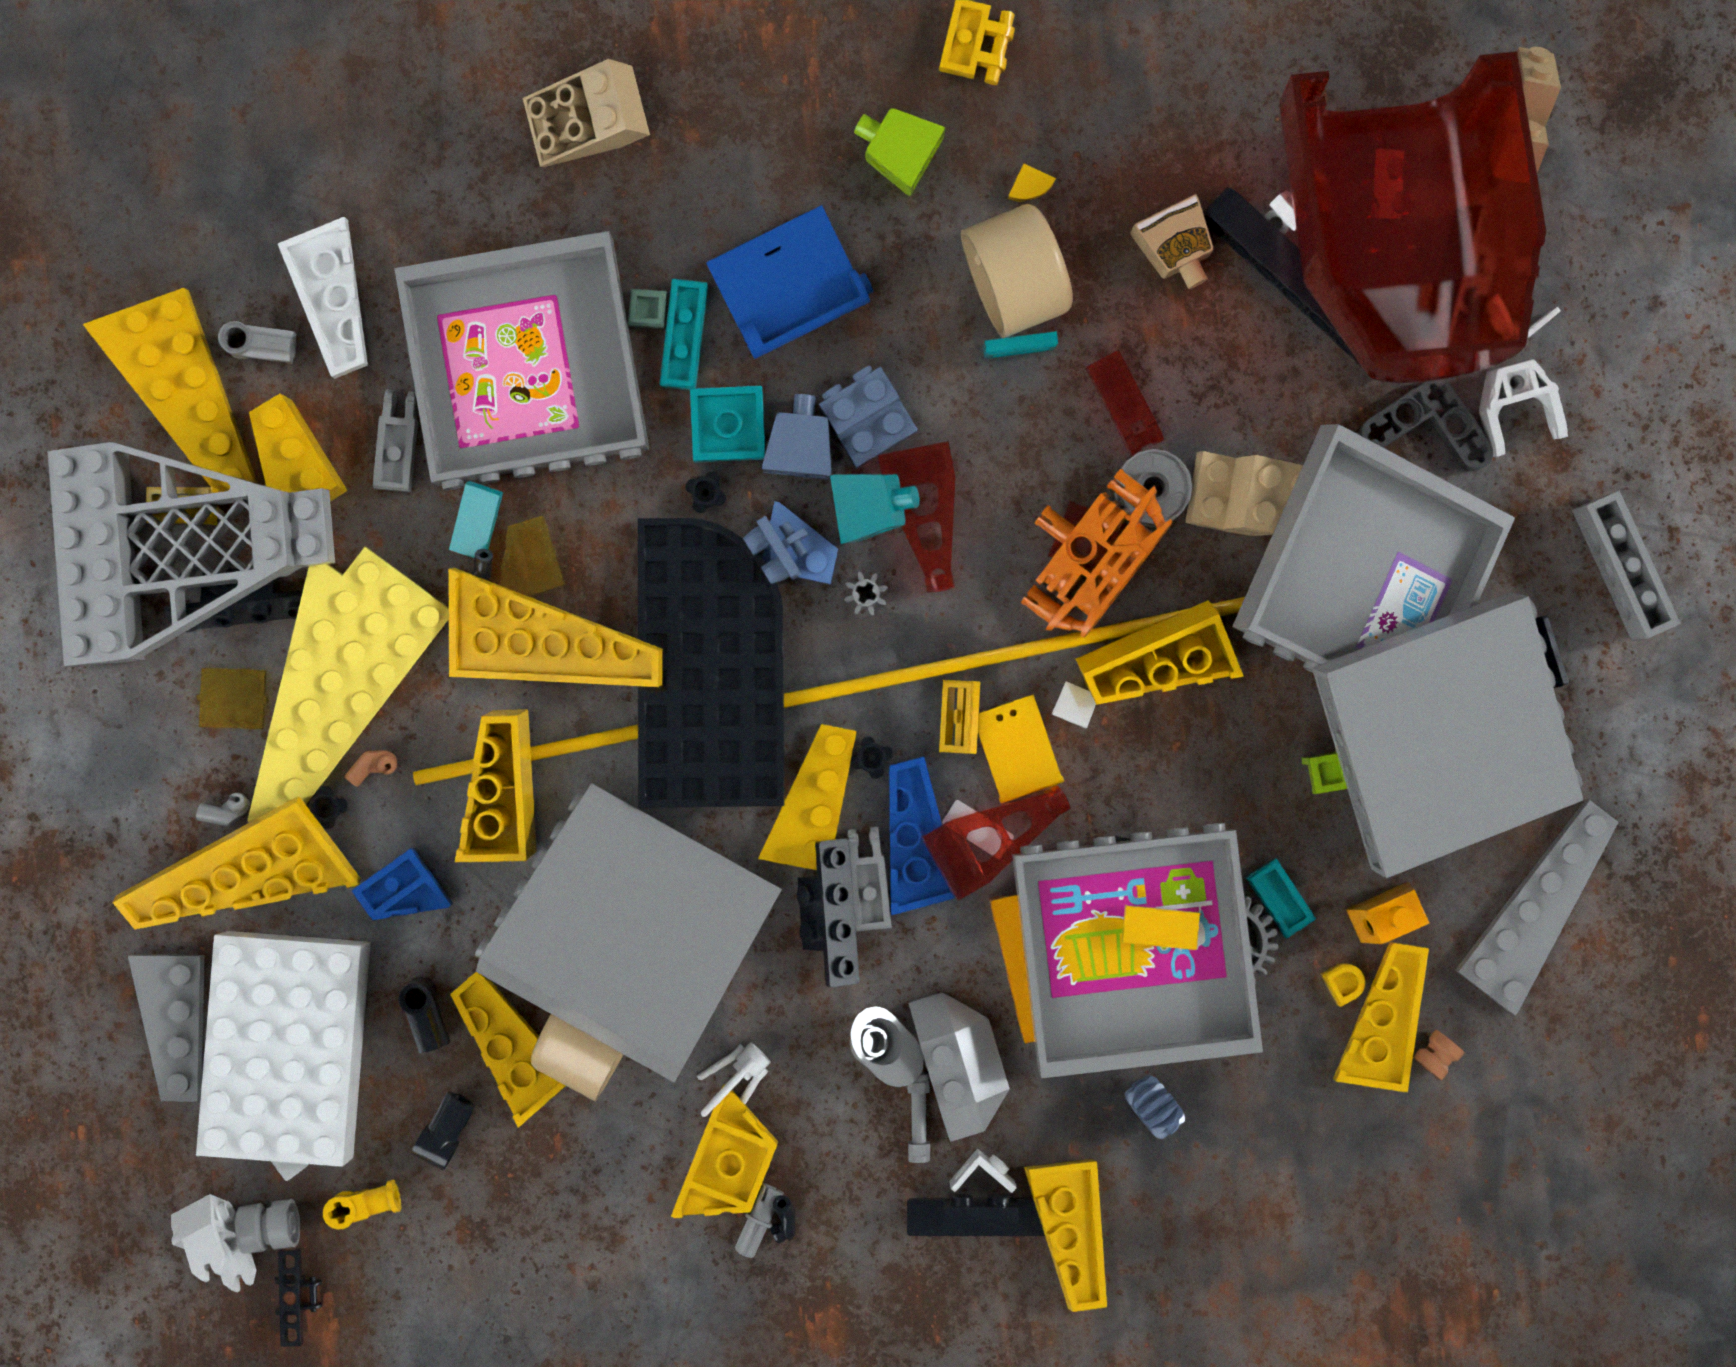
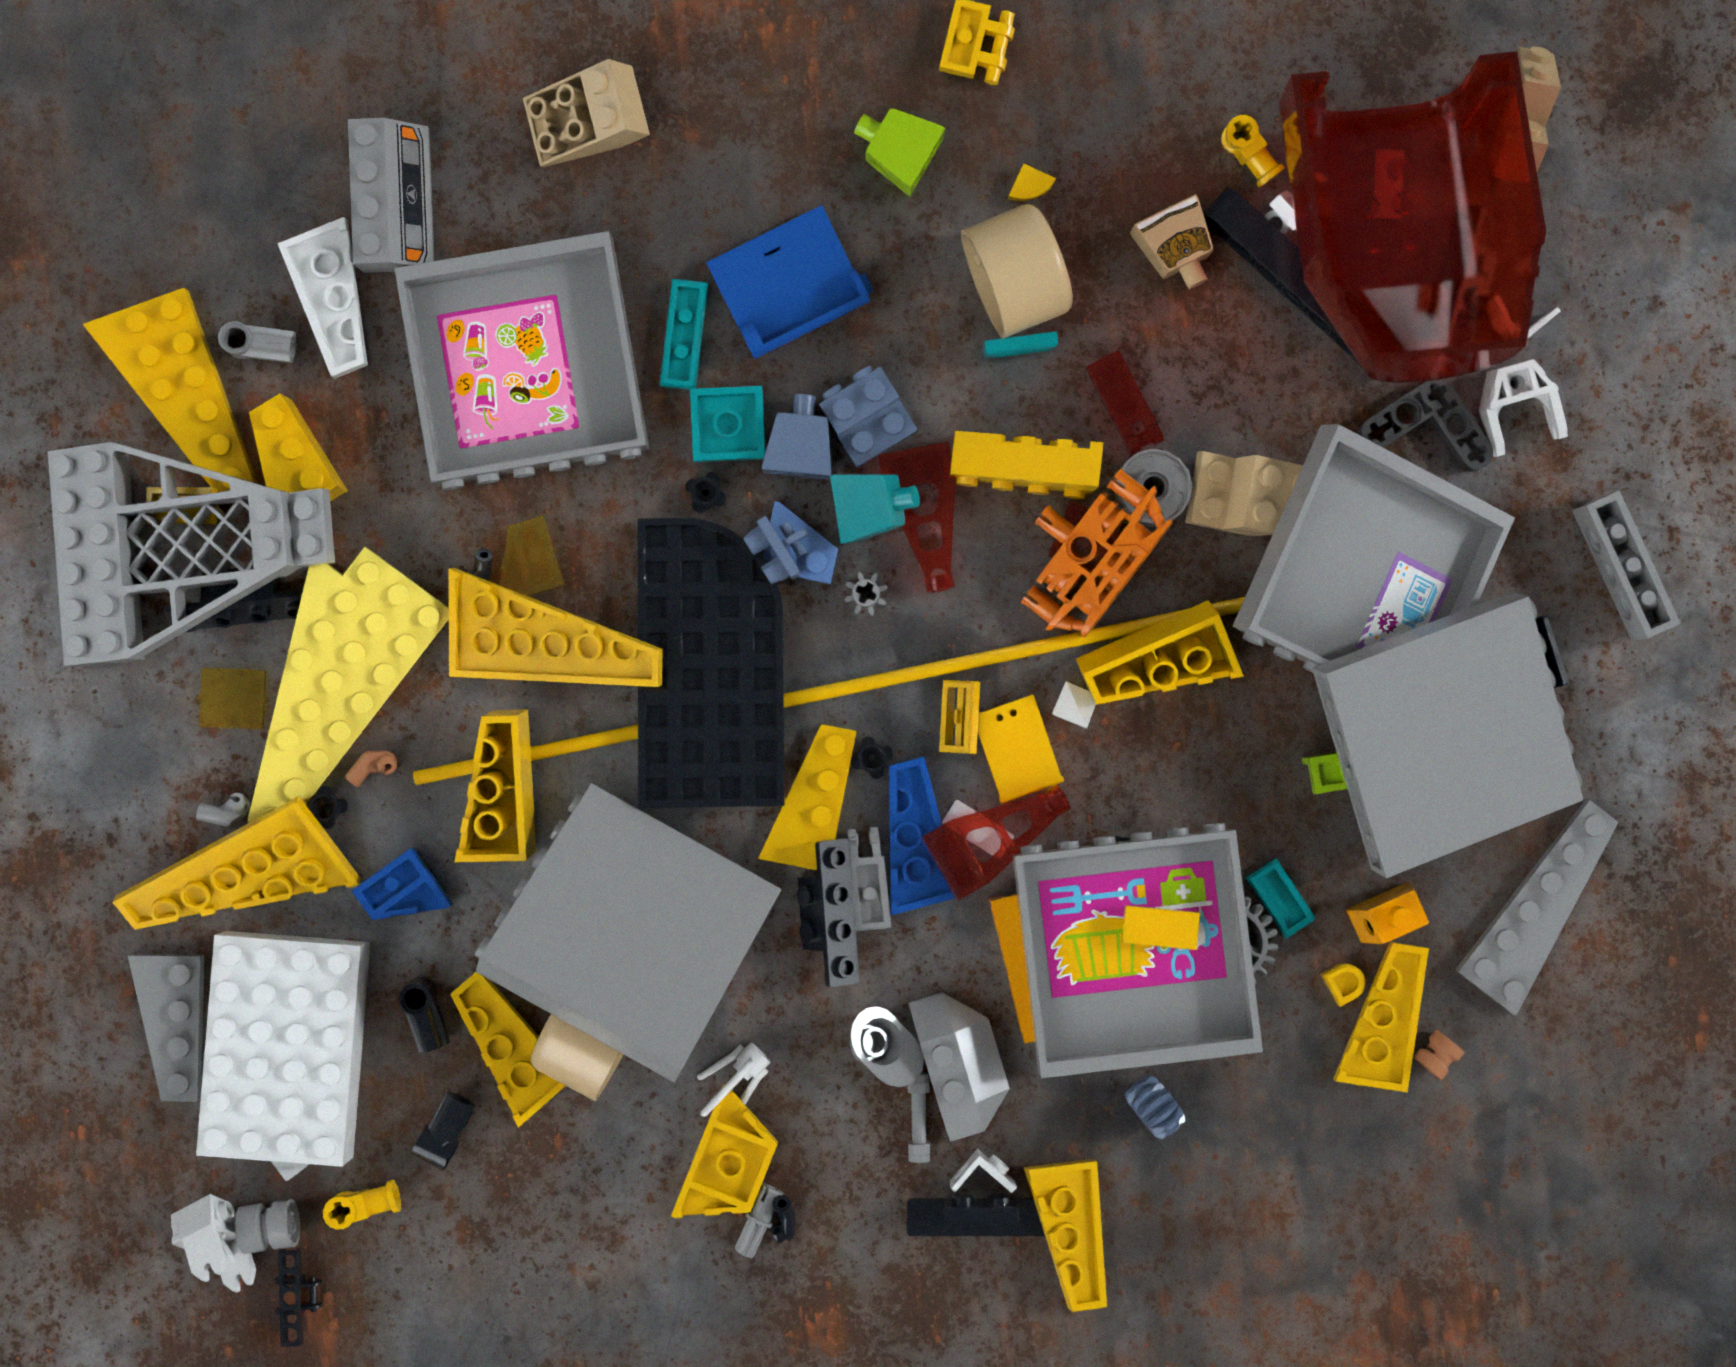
light grey hinge [373,389,418,493] -> none
teal tile [449,481,503,558] -> none
sand green tile [628,289,668,329] -> none
none -> light grey slope [348,118,434,273]
none -> yellow wedge [949,431,1104,499]
none -> yellow connector [1221,115,1285,188]

